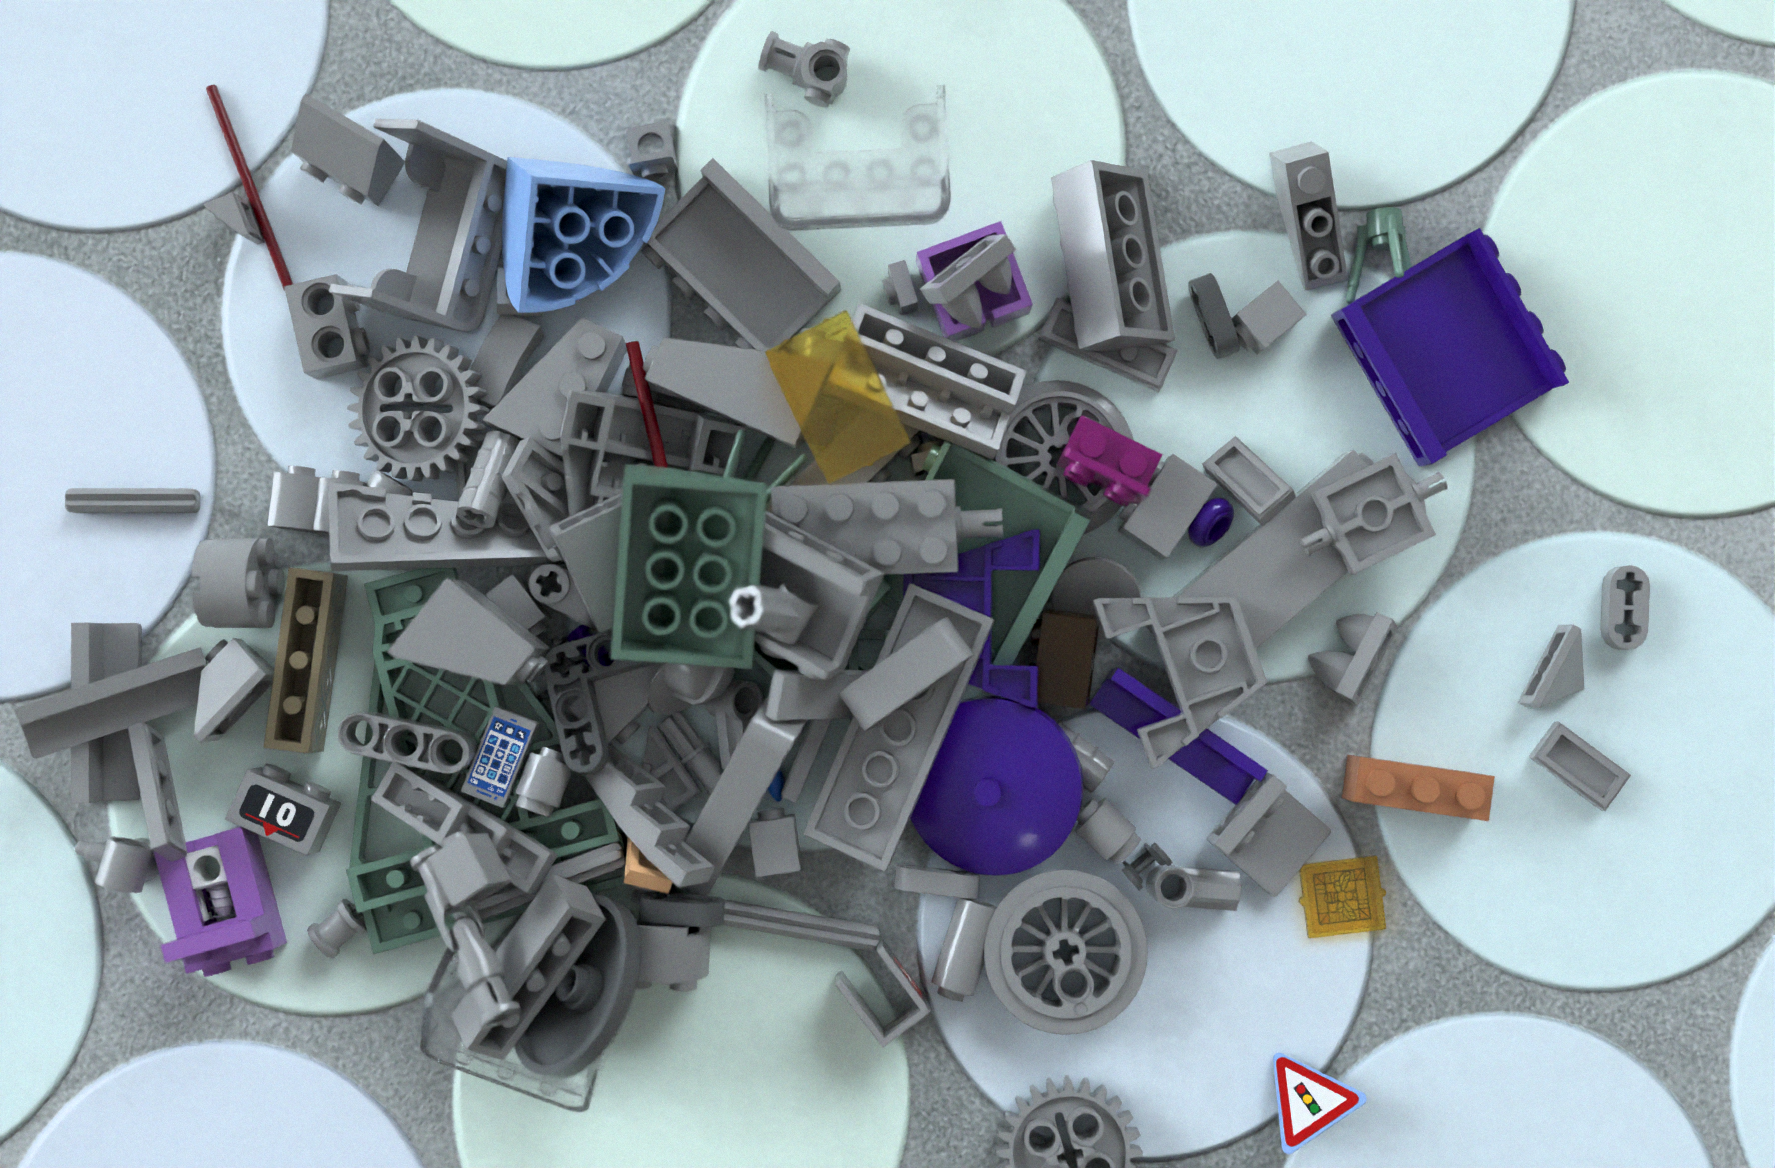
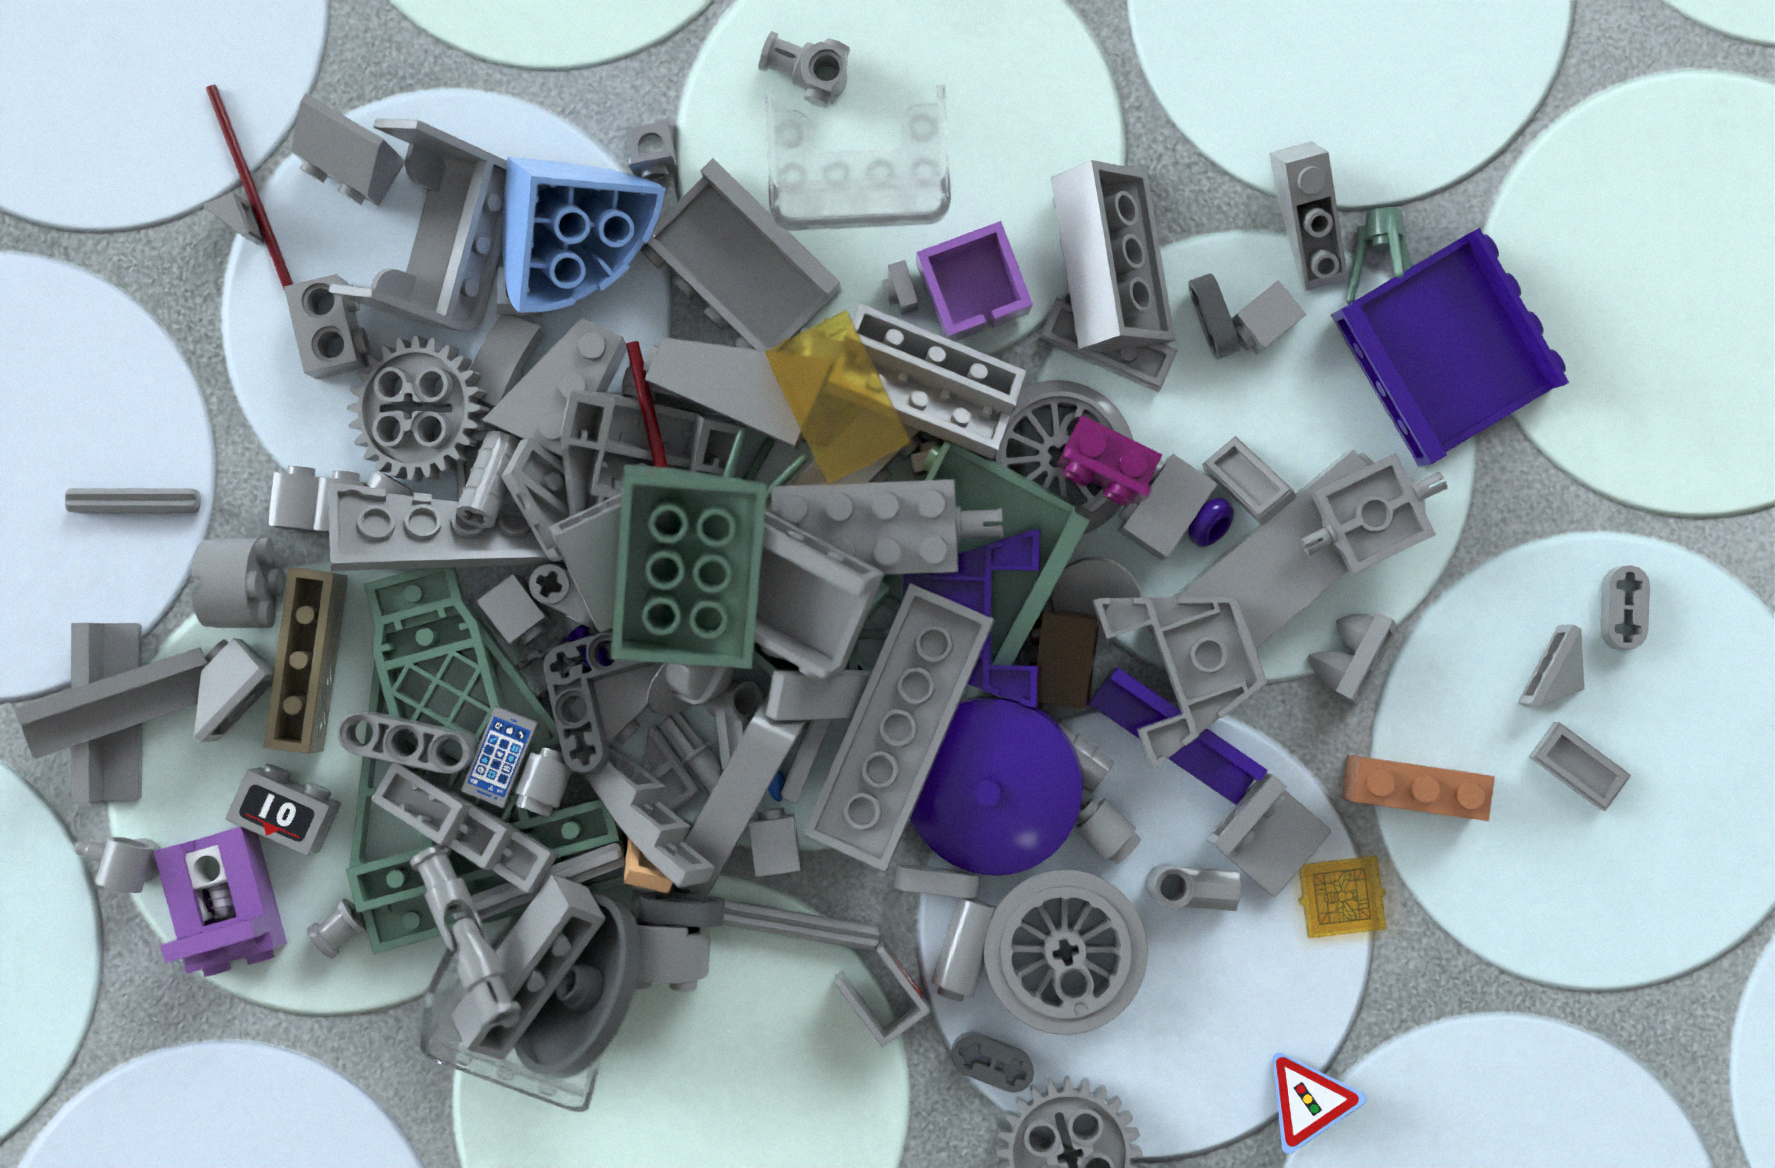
light grey tile [128,721,188,862] -> none
light grey slope [388,578,551,685] -> none
light grey brick [428,830,512,907] -> none
light grey piece [730,583,819,645] -> none
light grey beam [839,617,974,732] -> none
light grey tile [920,234,1016,329] -> none
dark grey piece [1121,843,1173,891] -> none
none -> dark grey beam [951,1031,1034,1093]

